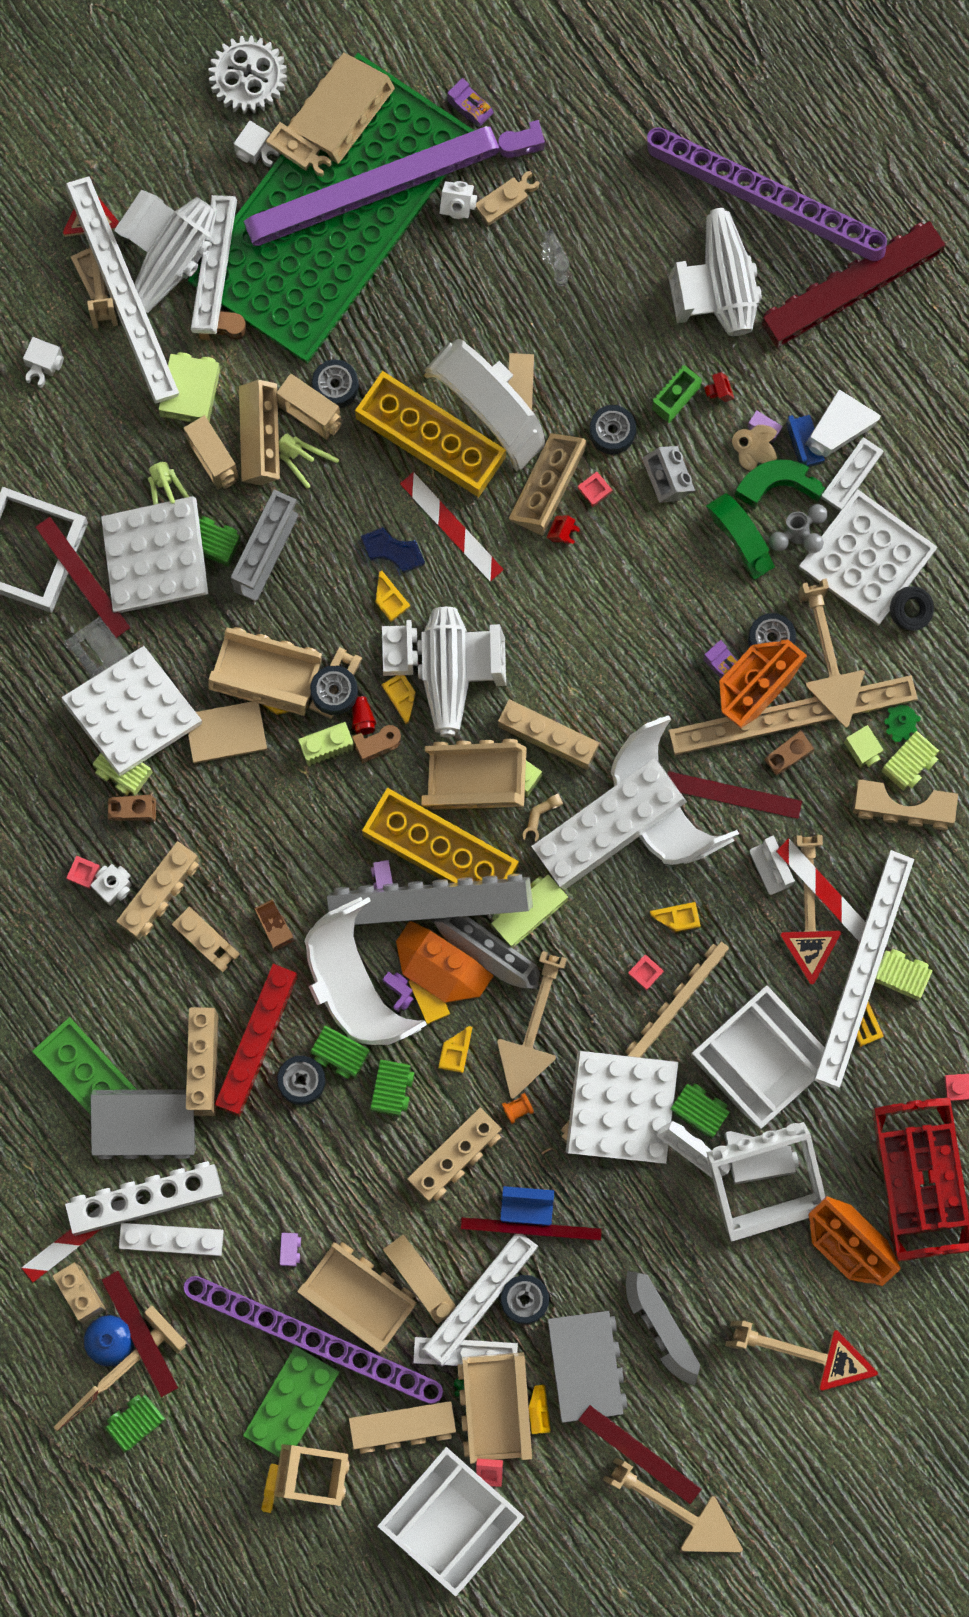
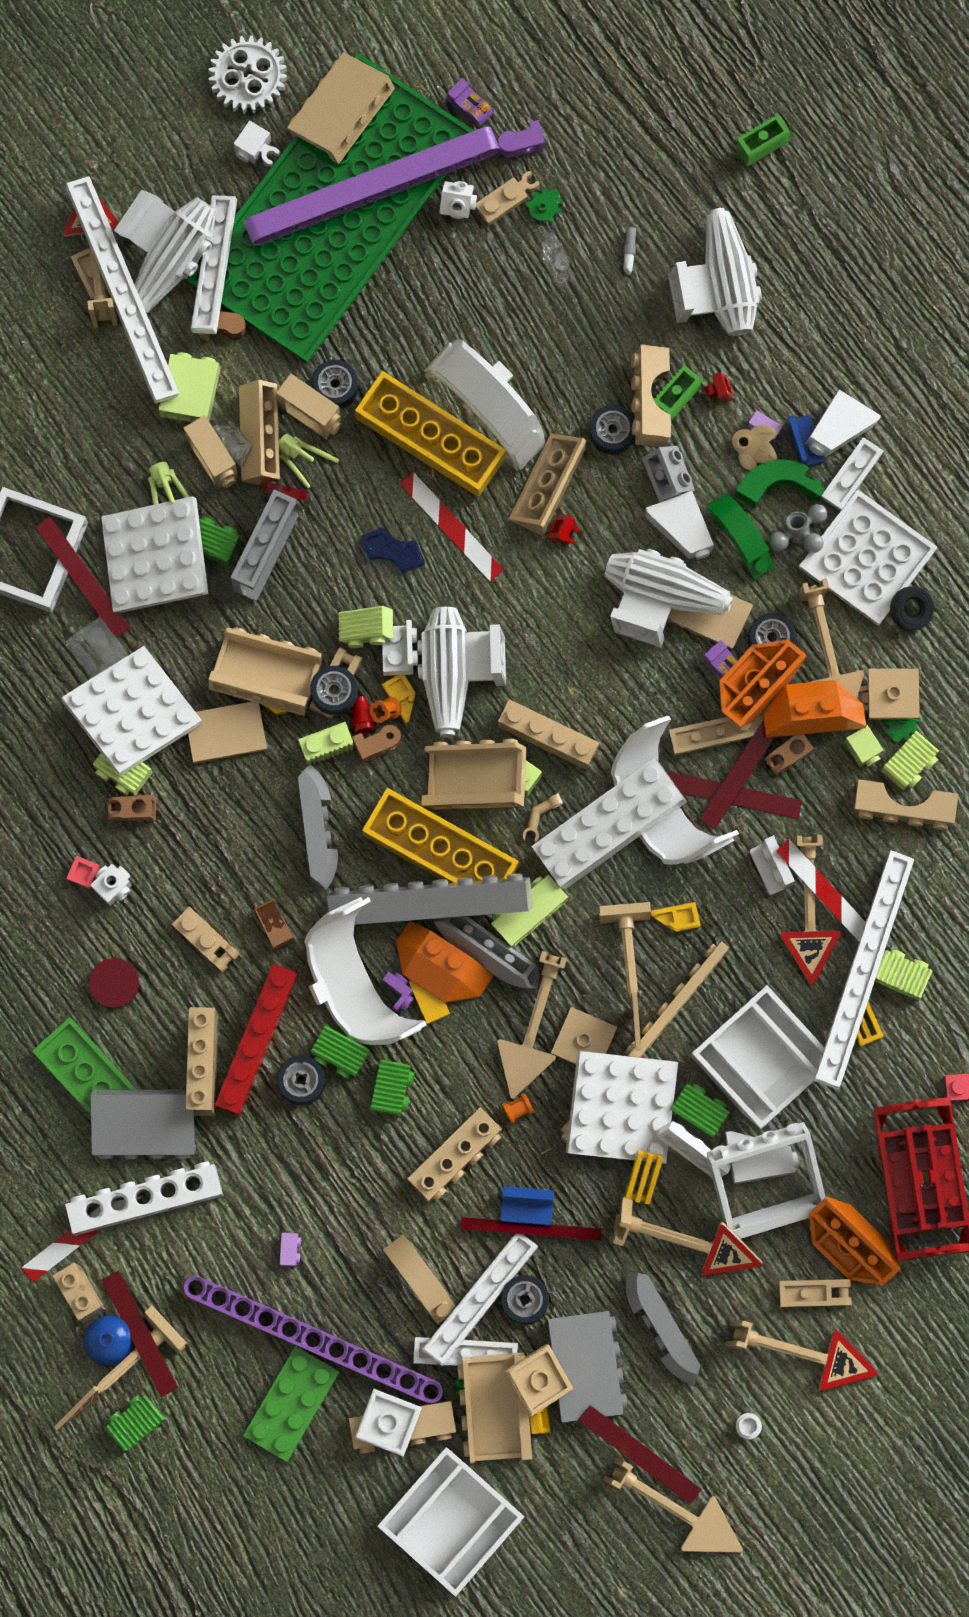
white brick [23,337,64,388] -> none
tan brick [116,841,200,940] -> none
white plate [119,1223,224,1256] -> none
yellow tile [261,1464,279,1513] -> none
tan plate [266,122,331,177] -> none
tan window [274,1444,349,1506] -> none
tan panel [297,1241,417,1354] -> none
lavender piece [371,860,392,889] -> none
yellow tile [375,571,410,622] -> none
yellow tile [438,1026,473,1073] -> none
coral plate [476,1459,503,1487] -> none
tan window [508,353,534,411] -> none
coral plate [577,472,612,507] -> none
coral plate [628,955,664,991] -> none
medium lavender beam [647,127,887,261] -> none
dark red brick [761,221,945,348] -> none
none -> dark red tile [89,958,140,1009]
none -> clear hinge [213,420,253,467]
none -> dark red tile [259,481,309,501]
none -> light grey brick [298,765,338,890]
none -> yellowish green brick [338,606,393,648]
none -> white plate [355,1389,422,1457]
none -> orange bush [370,697,402,723]
none -> tan plate [504,1344,573,1416]
none -> green piece [526,188,563,222]
none -> tan plate [551,1007,617,1065]
none -> tan piece [599,902,651,1051]
none -> white piece [605,549,733,647]
none -> tan piece [613,1197,762,1276]
none -> light grey piece [623,227,636,275]
none -> yellow tile [624,1150,663,1205]
none -> tan arch [631,345,671,447]
none -> white slope [645,491,714,560]
none -> tan tile [667,594,753,650]
none -> dark red sticker [700,720,774,829]
none -> bright green brick [736,114,790,166]
none -> white plate [736,1413,762,1439]
none -> orange wedge [763,680,866,738]
none -> tan plate [779,1279,852,1307]
none -> tan plate [868,669,920,719]

